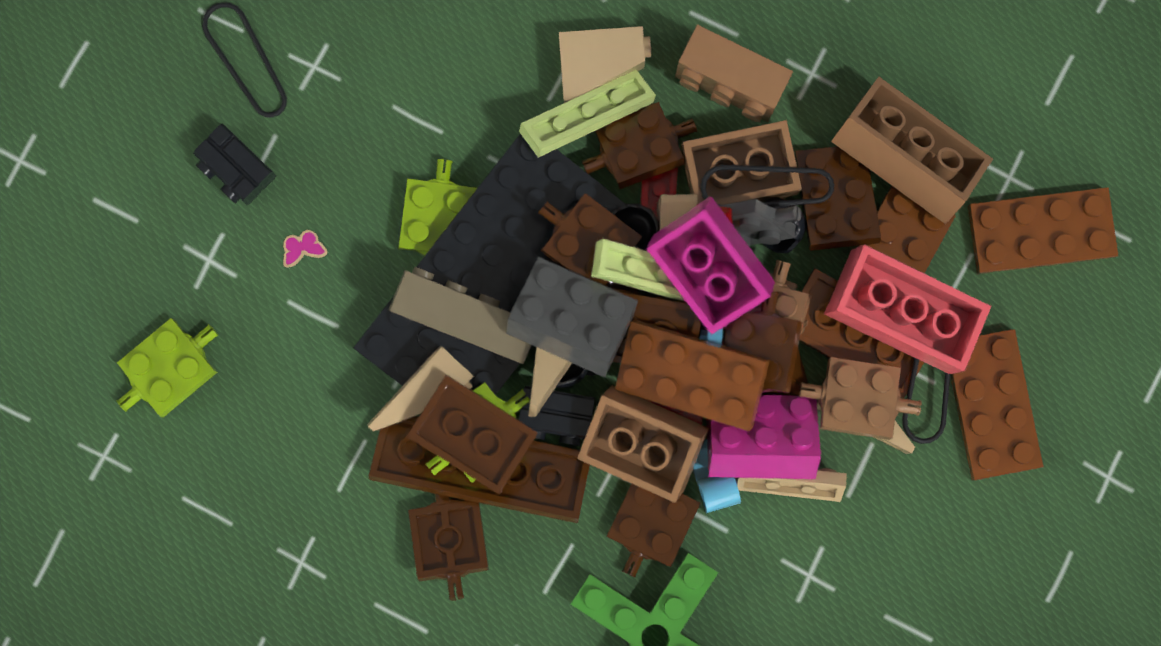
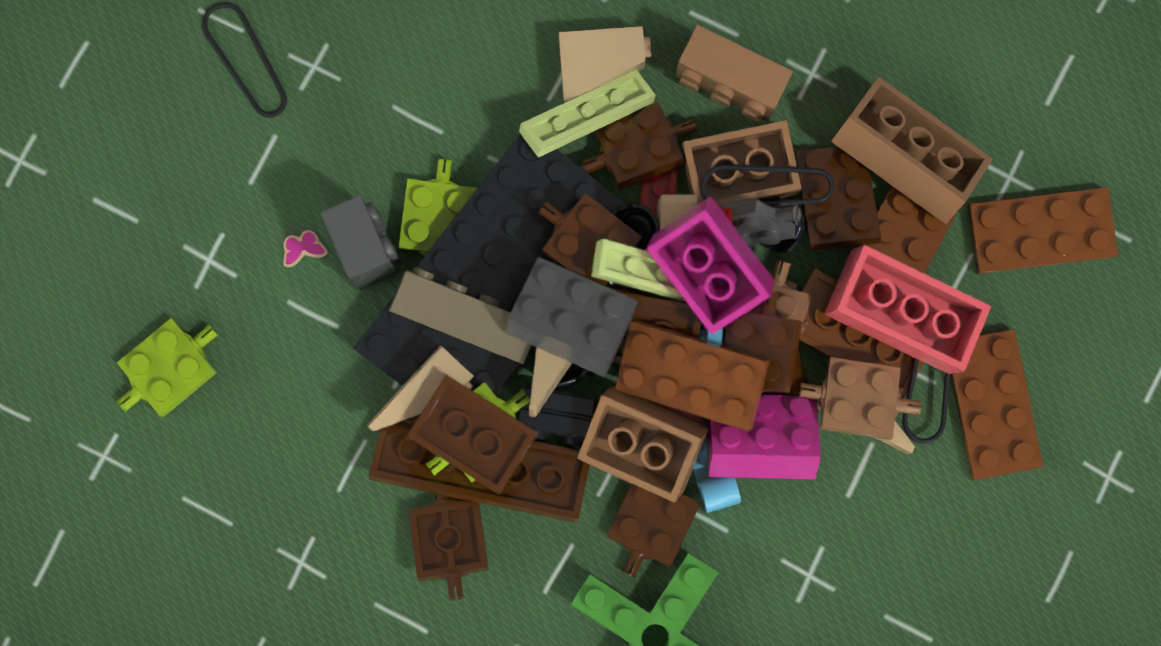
black brick [193,123,276,205] -> none
tan plate [736,468,847,502] -> none
none -> dark grey brick [320,195,401,290]

